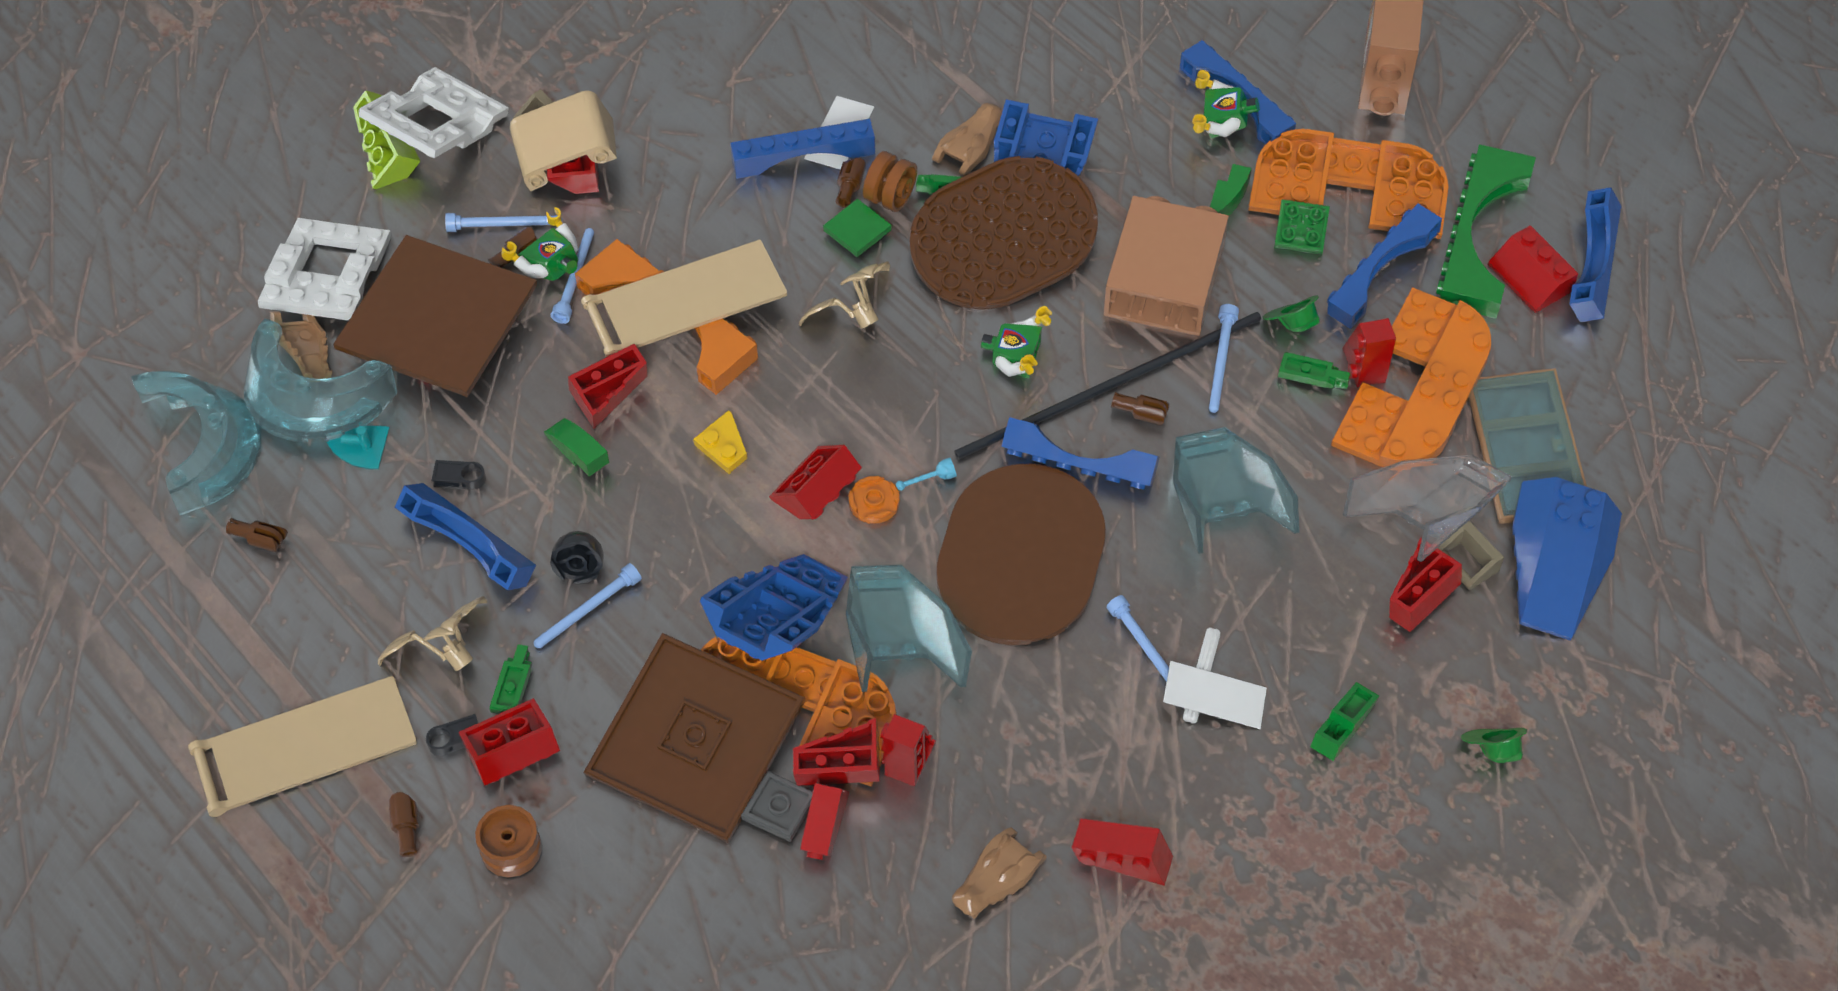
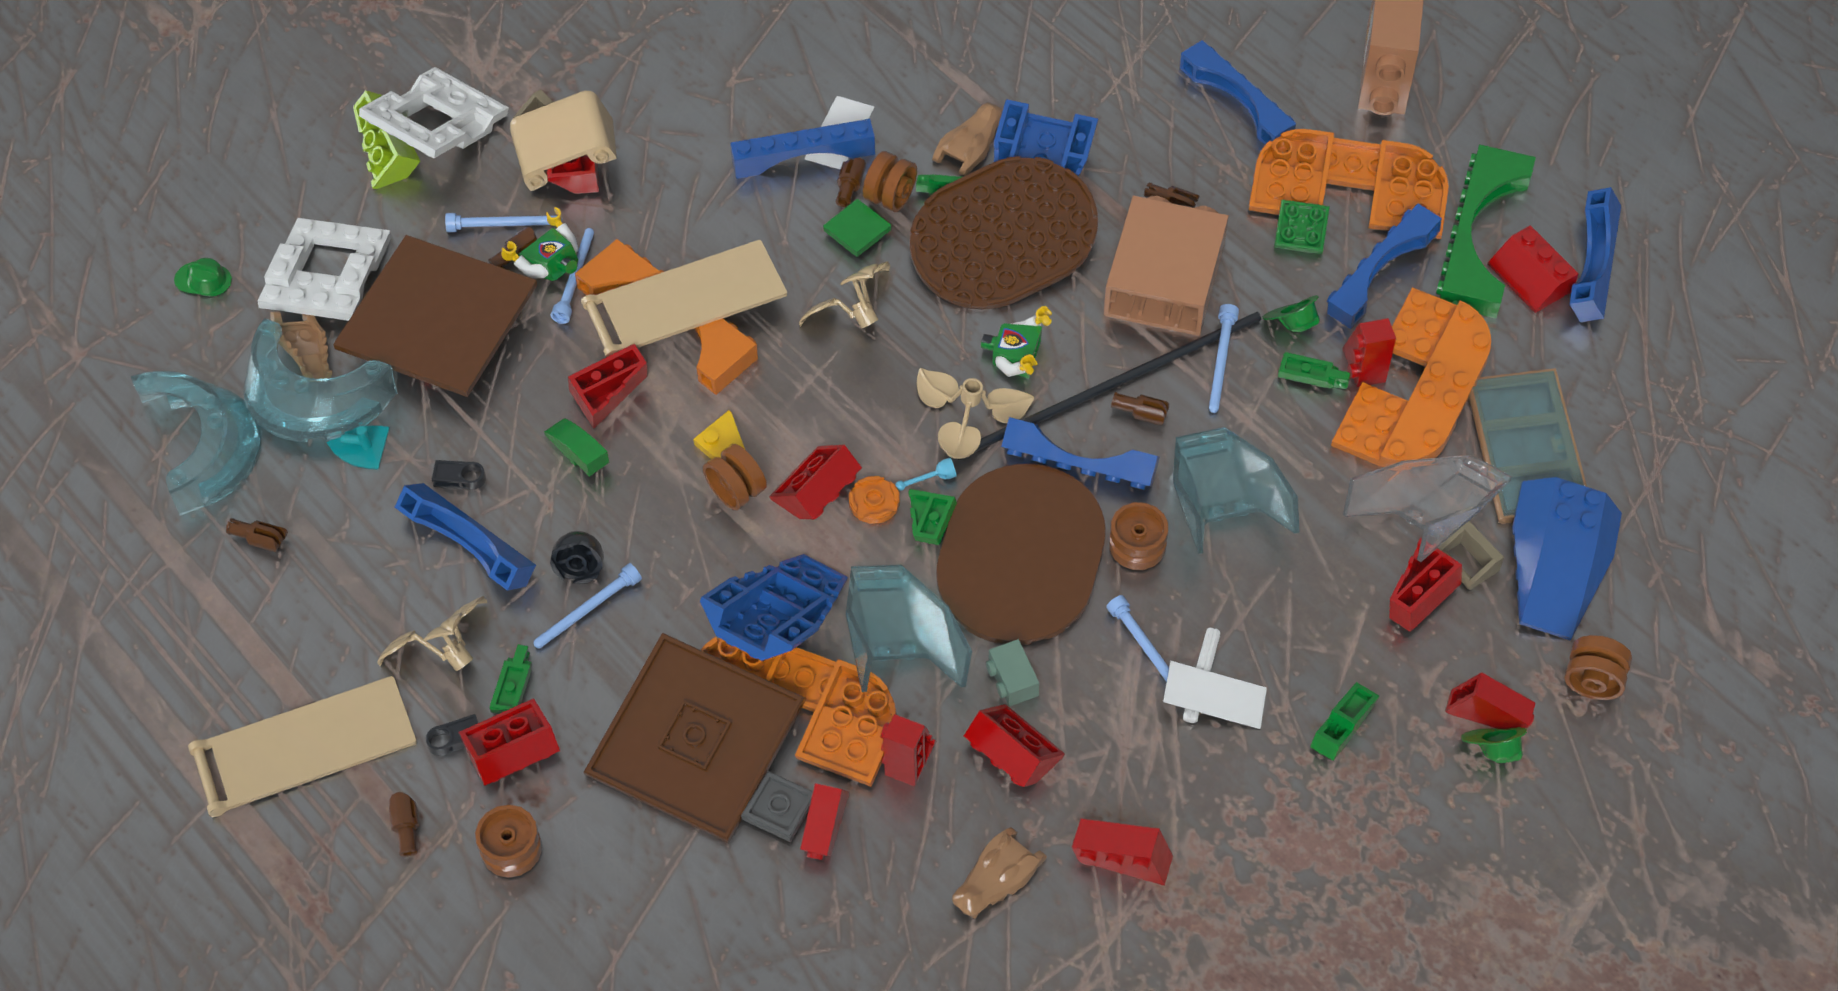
red wedge [793,718,880,786] -> none
torso [1192,70,1260,139] -> none
green slope [1210,164,1251,216] -> none
none -> green piece [174,258,232,297]
none -> dark orange wheel [703,444,767,510]
none -> green wing [908,489,957,545]
none -> tan plant [916,368,1034,459]
none -> red slope [964,704,1065,787]
none -> sand green brick [986,639,1040,706]
none -> dark orange wheel [1109,502,1168,570]
none -> reddish brown arm [1144,182,1200,208]
none -> red slope [1445,672,1536,729]
none -> dark orange wheel [1564,635,1632,700]

